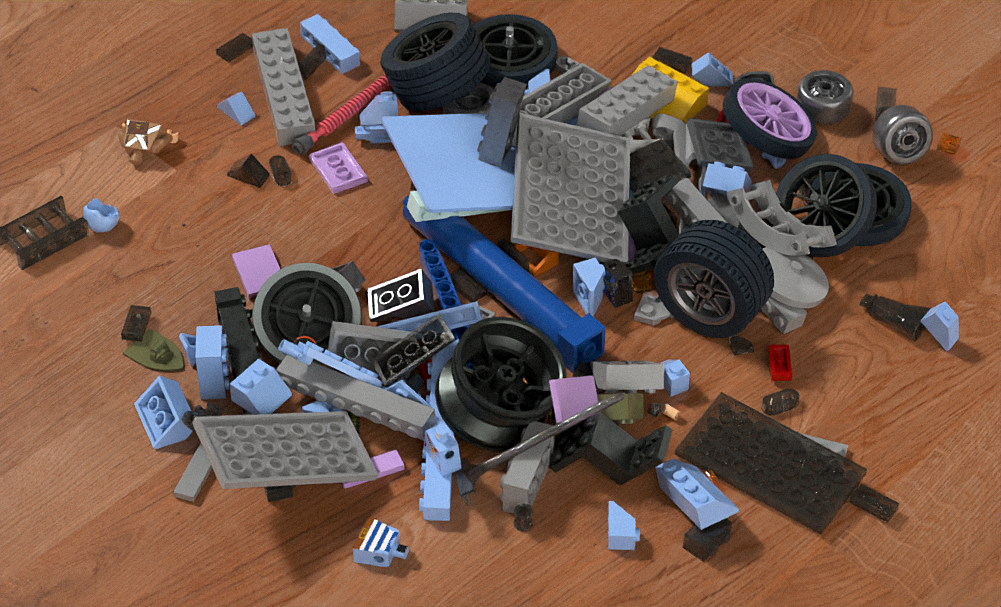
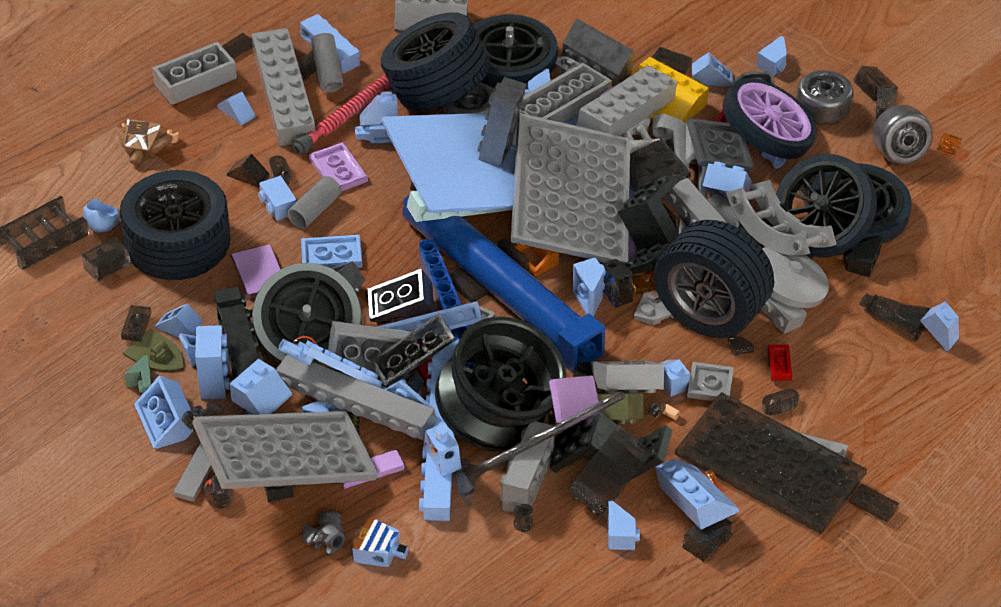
none -> clear smoke brick [82,237,130,282]
none -> black wheel [119,170,231,280]
none -> sand green slope [125,355,151,393]
none -> light grey brick [152,42,237,105]
none -> light blue slope [155,303,203,338]
none -> clear smoke head [204,476,234,509]
none -> light blue brick [258,176,297,221]
none -> light grey piece [287,176,342,229]
none -> light blue tile [301,235,362,269]
none -> flat silver animal [303,510,345,555]
none -> light grey piece [311,33,344,92]
none -> flat silver slope [562,19,634,87]
none -> clear smoke panel [568,425,652,516]
none -> light grey plate [687,362,734,403]
none -> light blue slope [756,36,787,77]
none -> pearl dark grey slope [845,237,883,277]
none -> clear smoke bracket [854,66,898,101]

